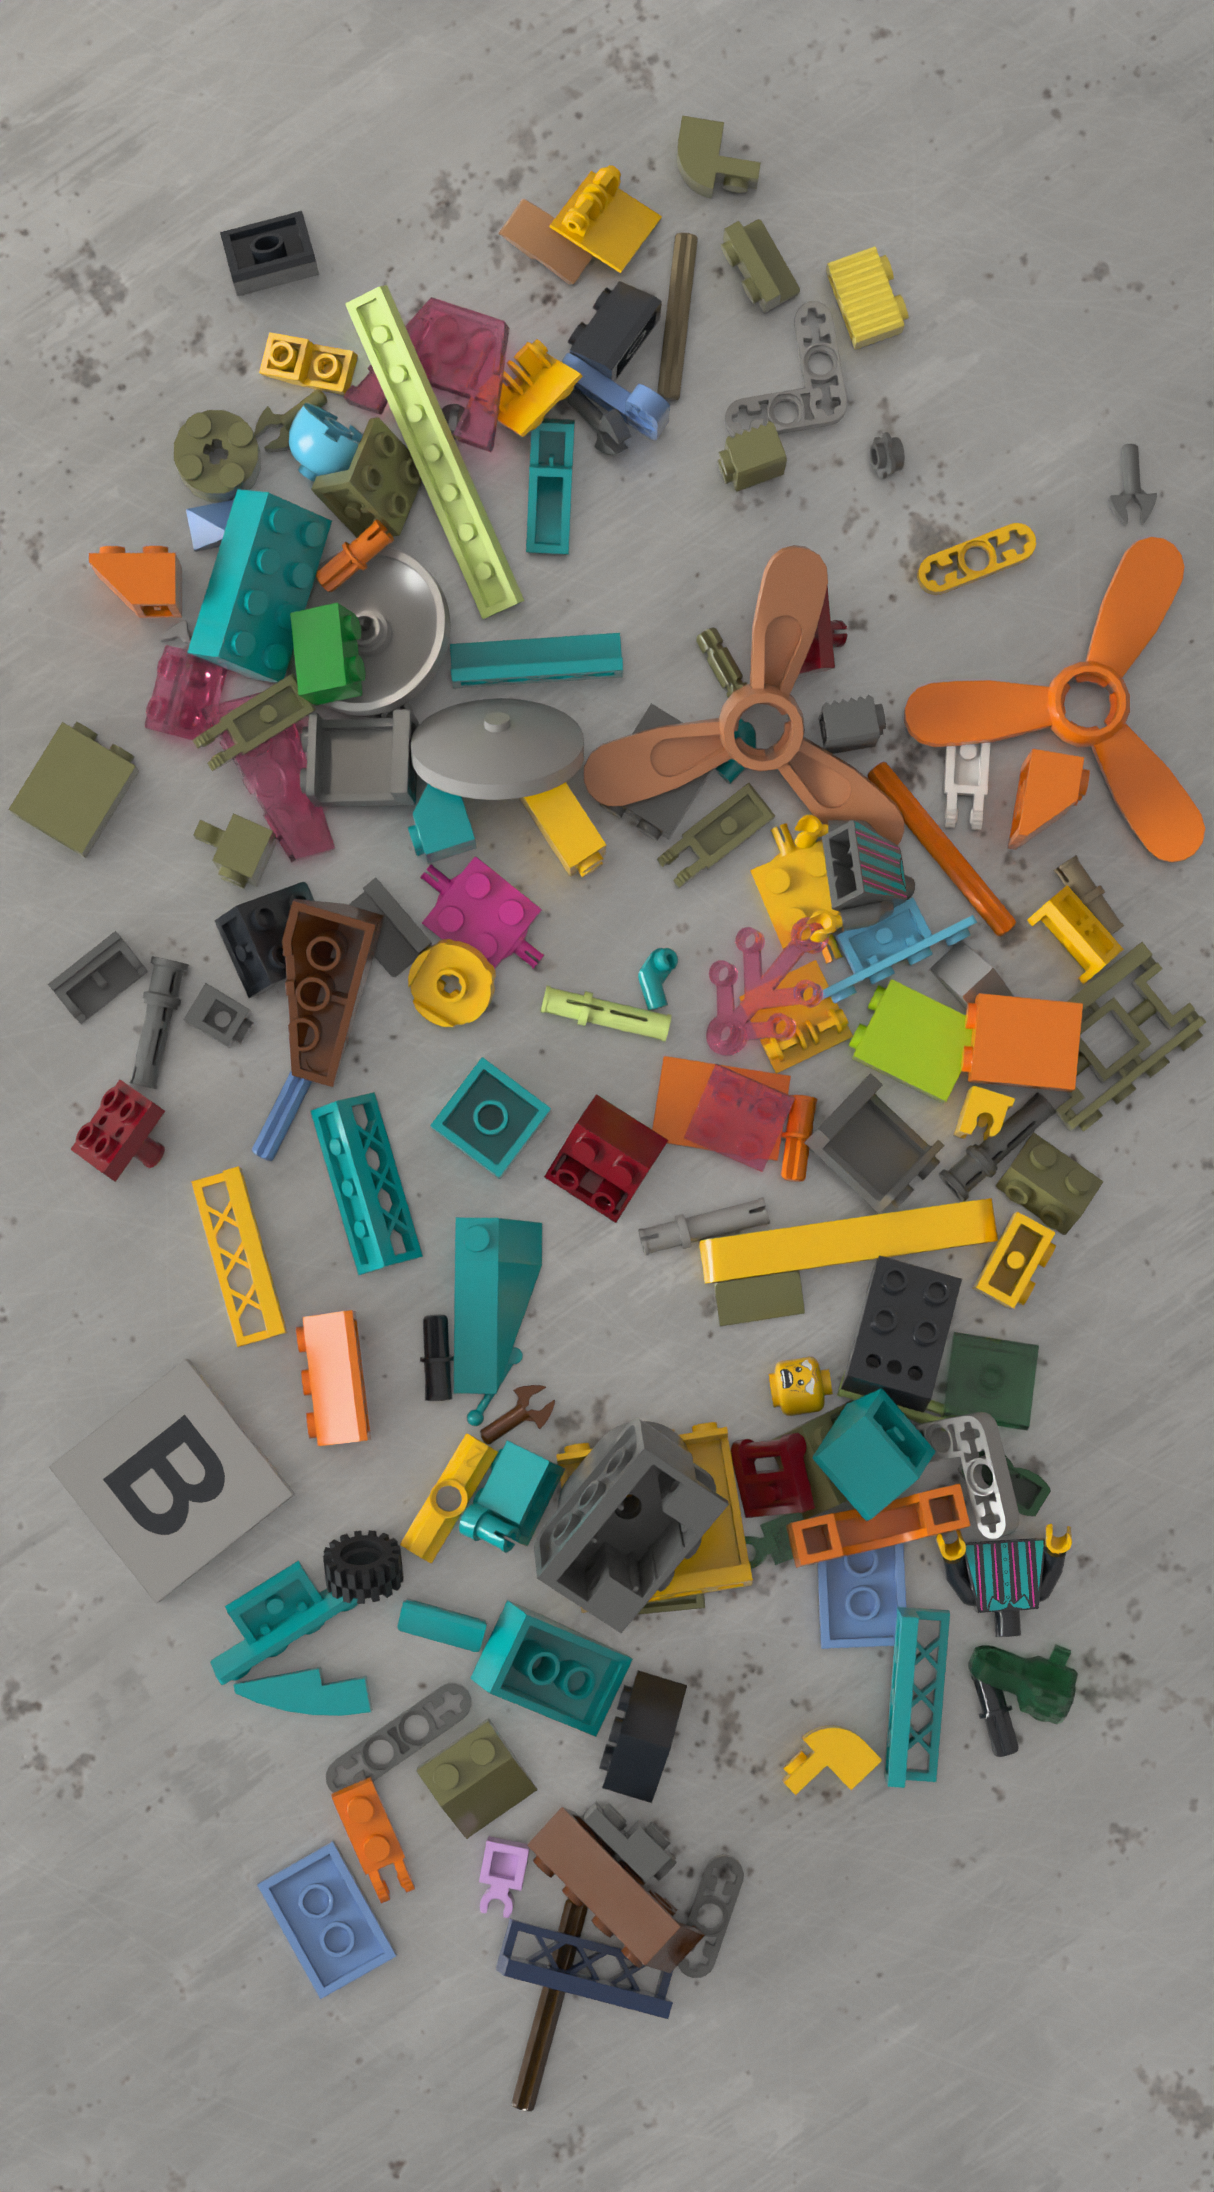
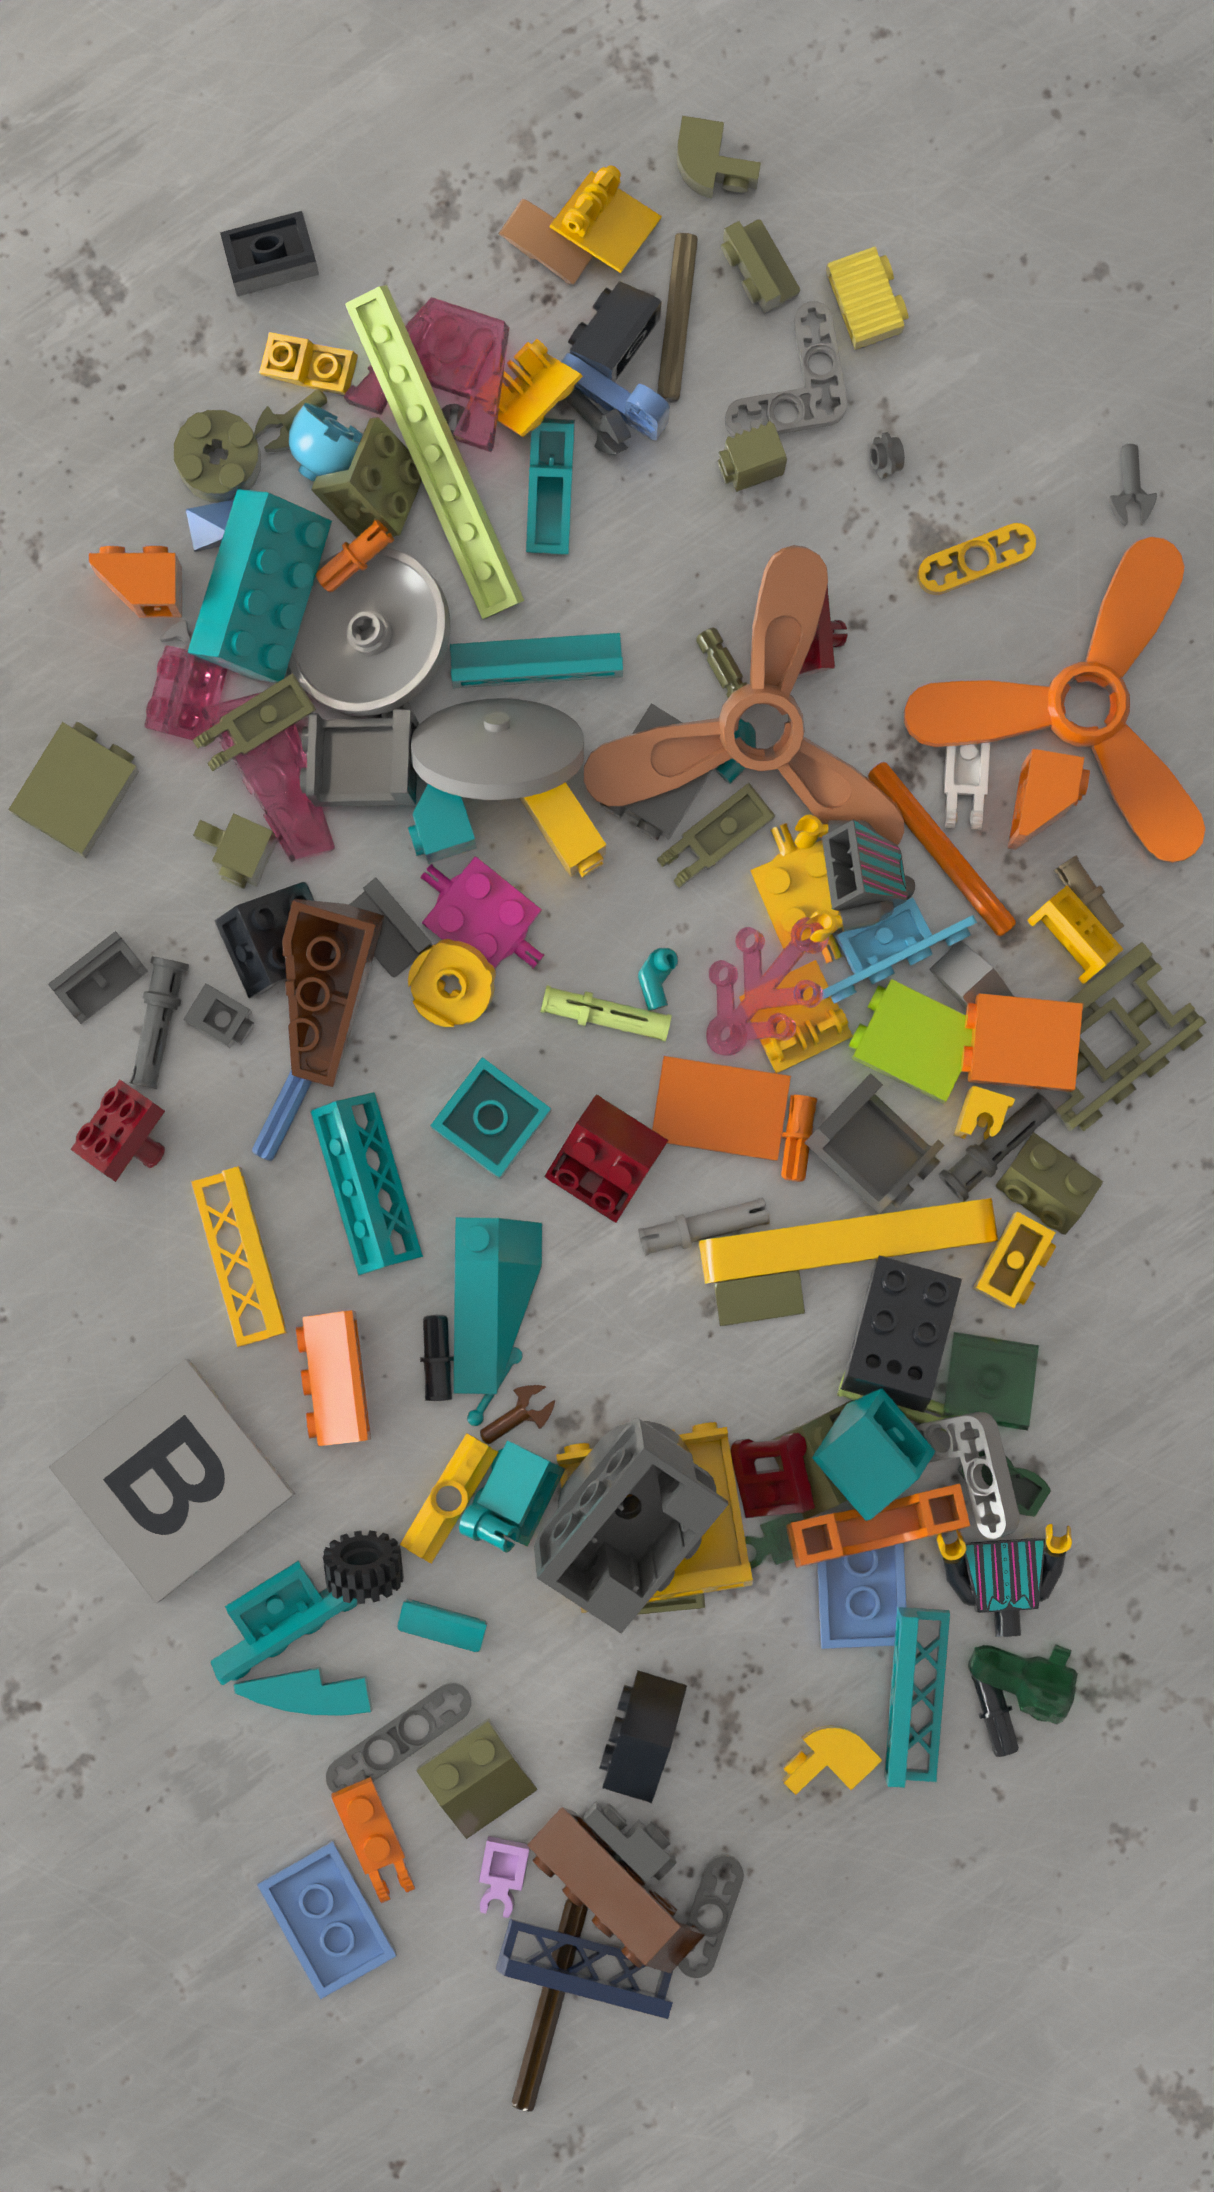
green brick [290,602,366,706] -> none
teal slope [470,1600,633,1737] -> none
clear pink hinge [684,1064,795,1172] -> none
yellow head [768,1356,833,1416] -> none
dark grey brick [818,694,886,754] -> none

